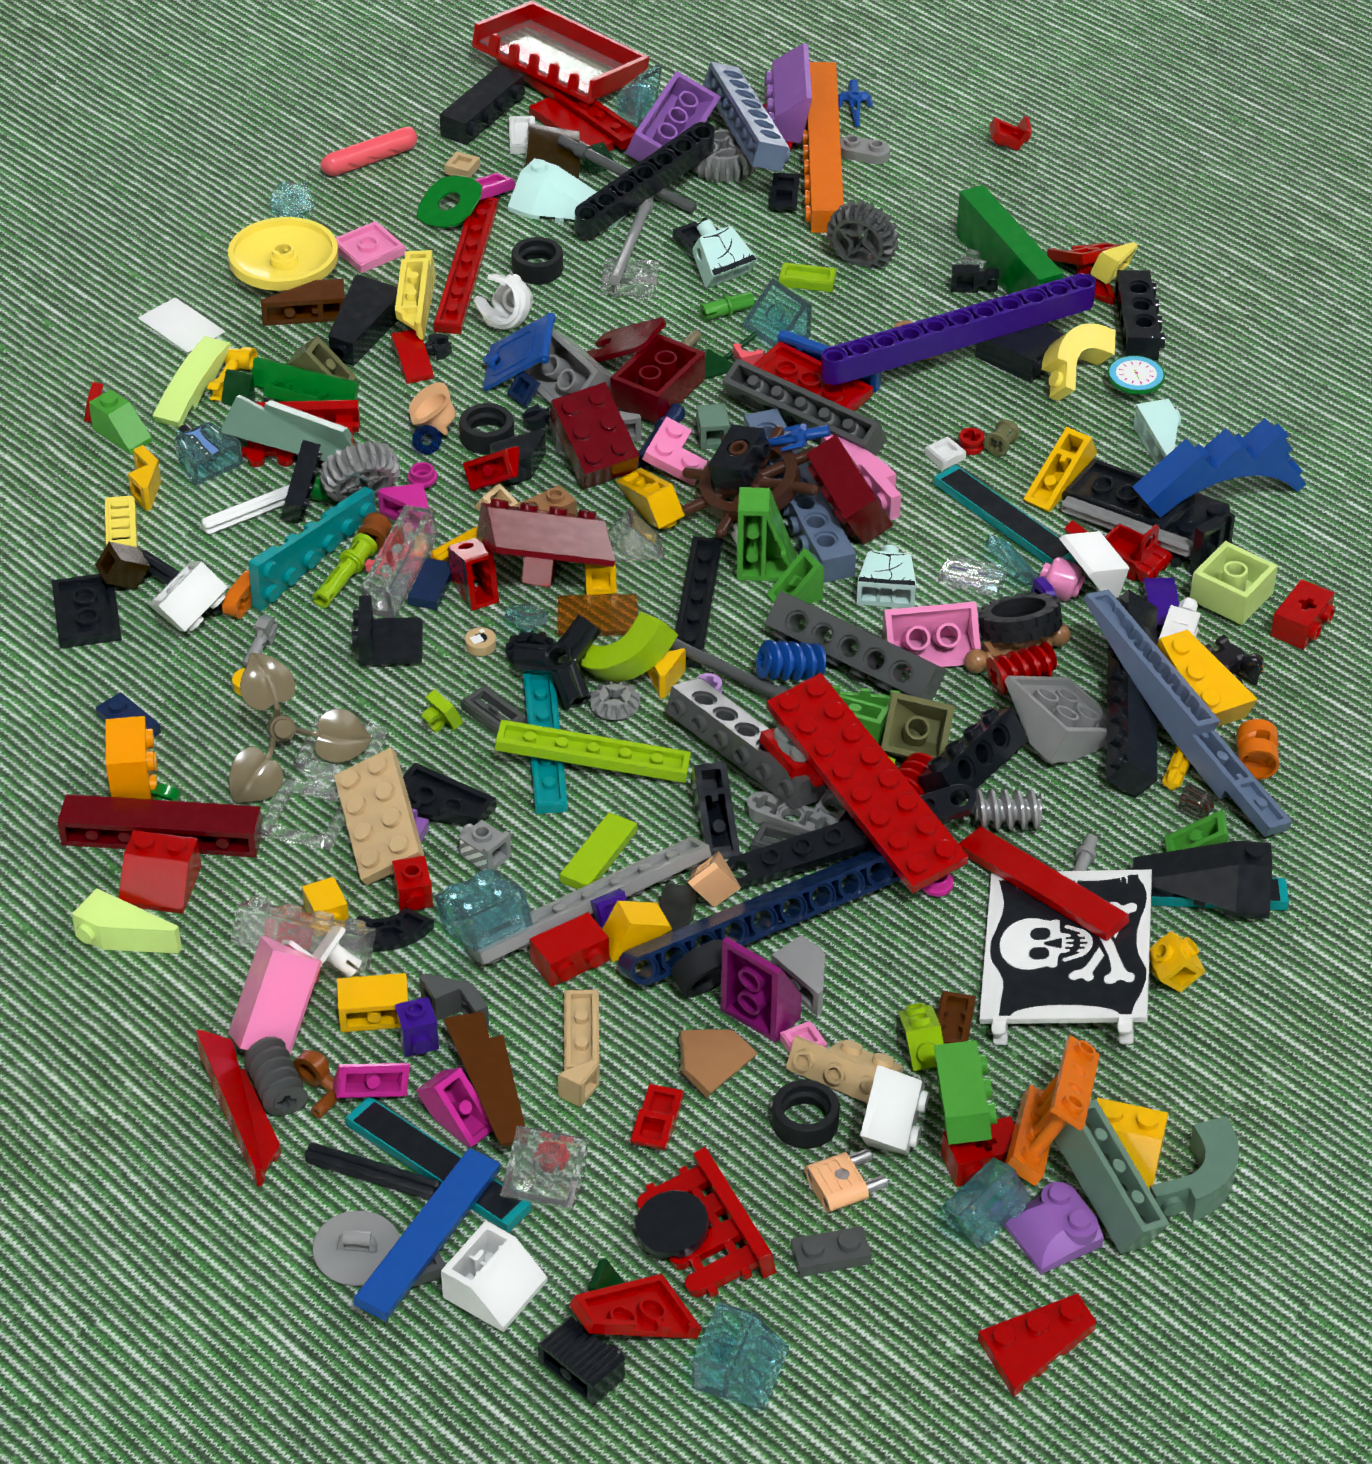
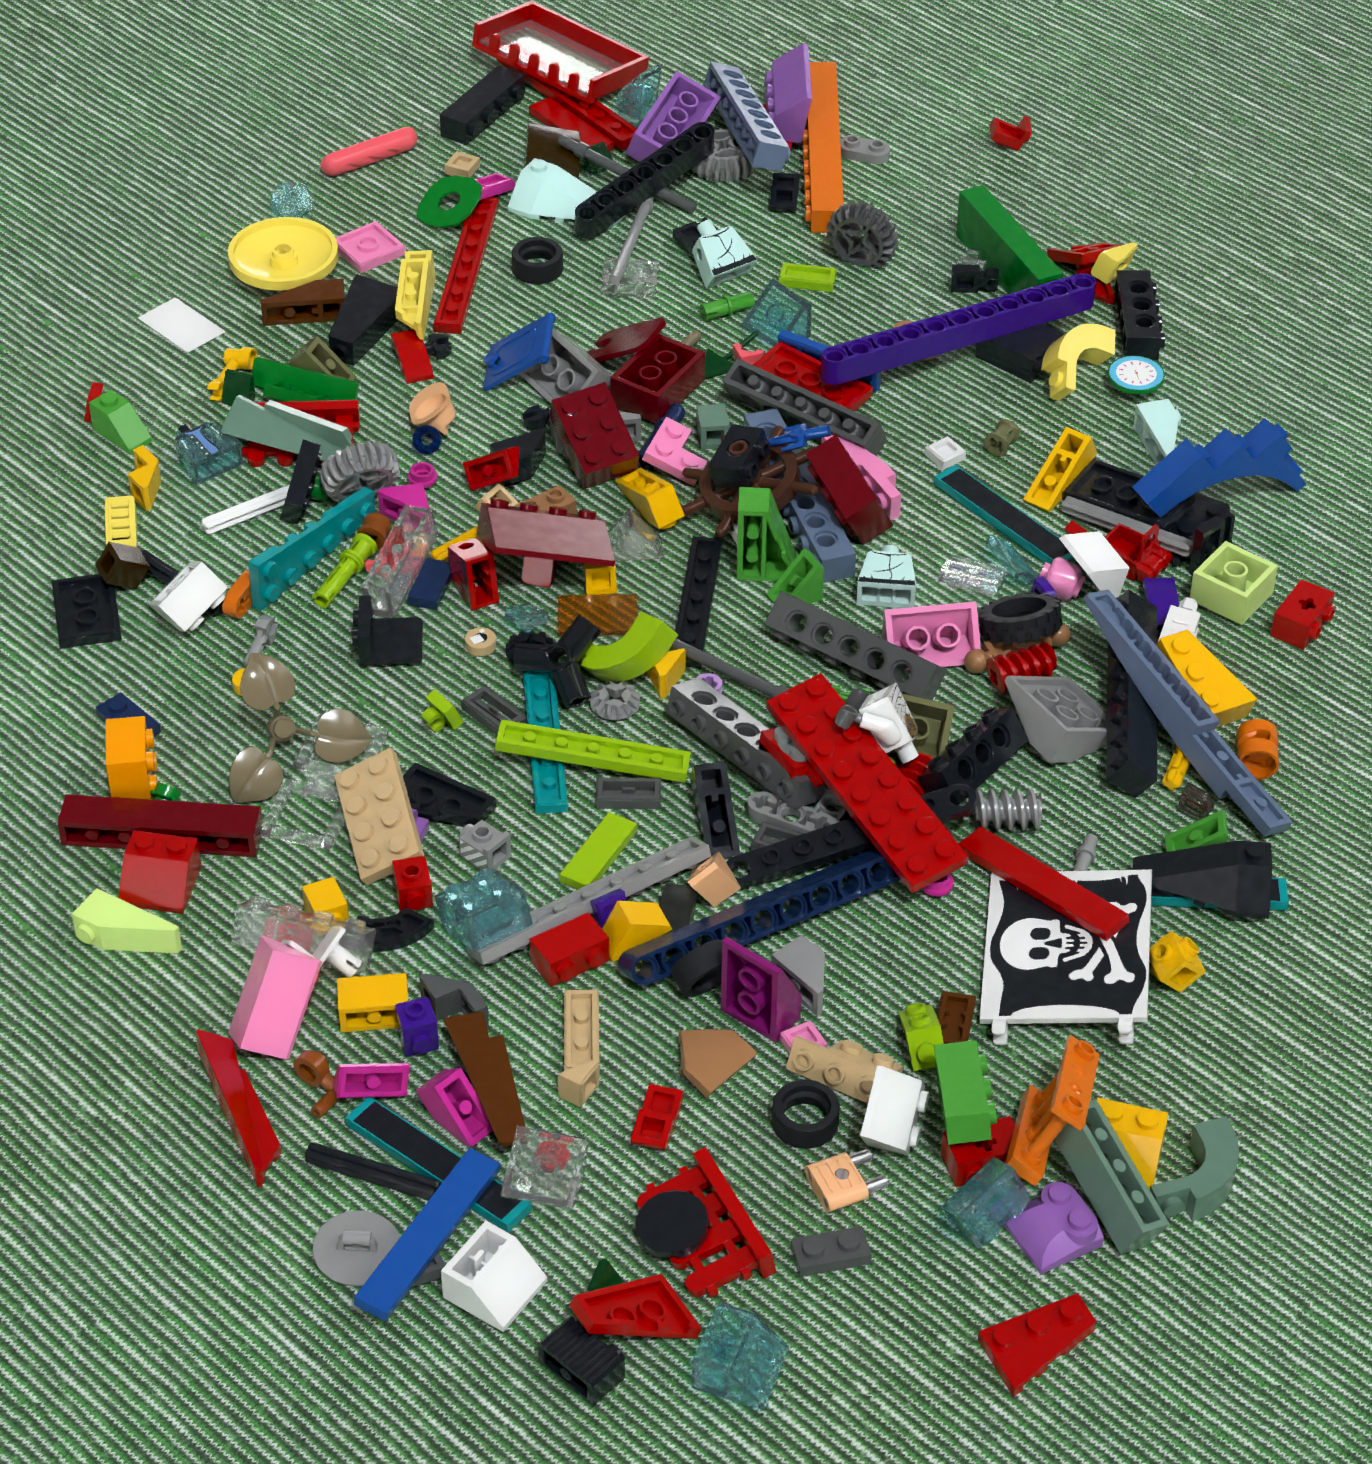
yellowish green slope [152,336,231,428] -> none
dark grey piece [244,1037,308,1116] -> none
black tyre [459,403,514,454] -> none
white helmet [473,274,533,330] -> none
dark blue slope [507,371,541,408] -> none
white tile [509,116,535,154] -> none
blue piece [756,640,826,682] -> none
blue piece [838,79,873,128] -> none
red bush [958,427,985,455] -> none
black animal [1205,635,1264,685] -> none
none -> dark grey tile [596,778,661,809]
none -> white torso [835,683,919,764]

